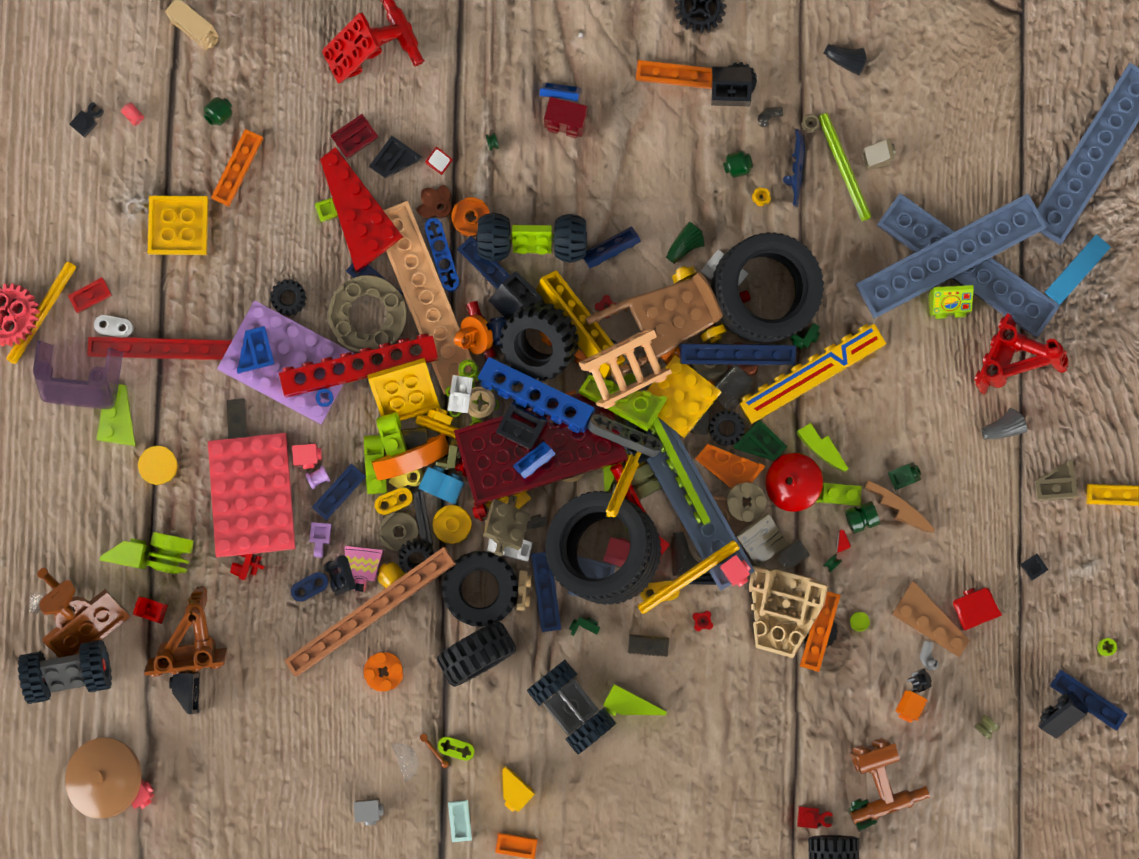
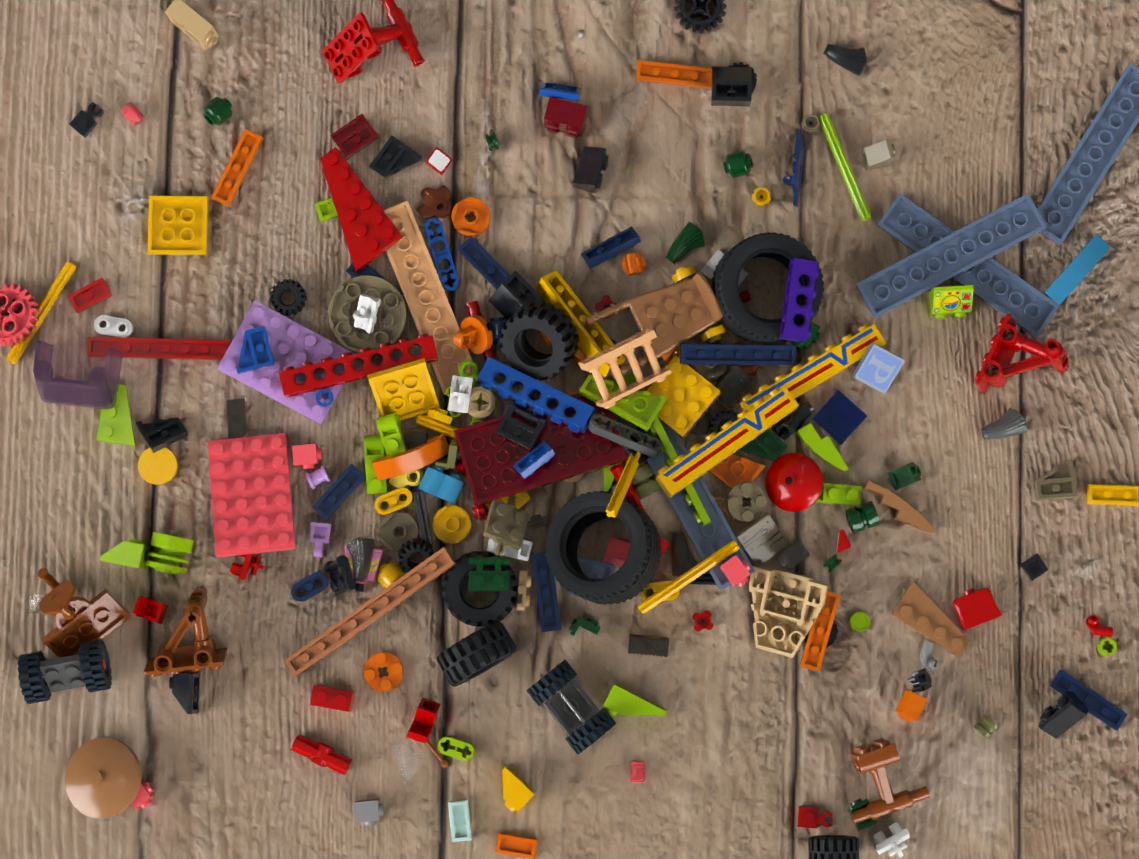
black plate [477,212,587,263] -> none
clear smoke arm [757,107,783,127] -> none
none -> black wing [136,418,188,453]
none -> red piece [291,734,353,775]
none -> red brick [310,685,355,712]
none -> clear smoke piece [346,537,375,582]
none -> white hips [353,293,381,334]
none -> red brick [407,697,441,744]
none -> dark green plate [469,555,509,591]
none -> black slope [572,146,609,194]
none -> orange gear [622,253,646,276]
none -> coral piece [630,761,645,782]
none -> yellow brick [655,386,799,498]
none -> black piece [772,402,814,440]
none -> dark purple brick [779,258,820,342]
none -> clear blue tile [812,390,867,445]
none -> tile [852,342,905,394]
none -> white hips [873,821,910,858]
none -> red arm [1086,615,1113,637]

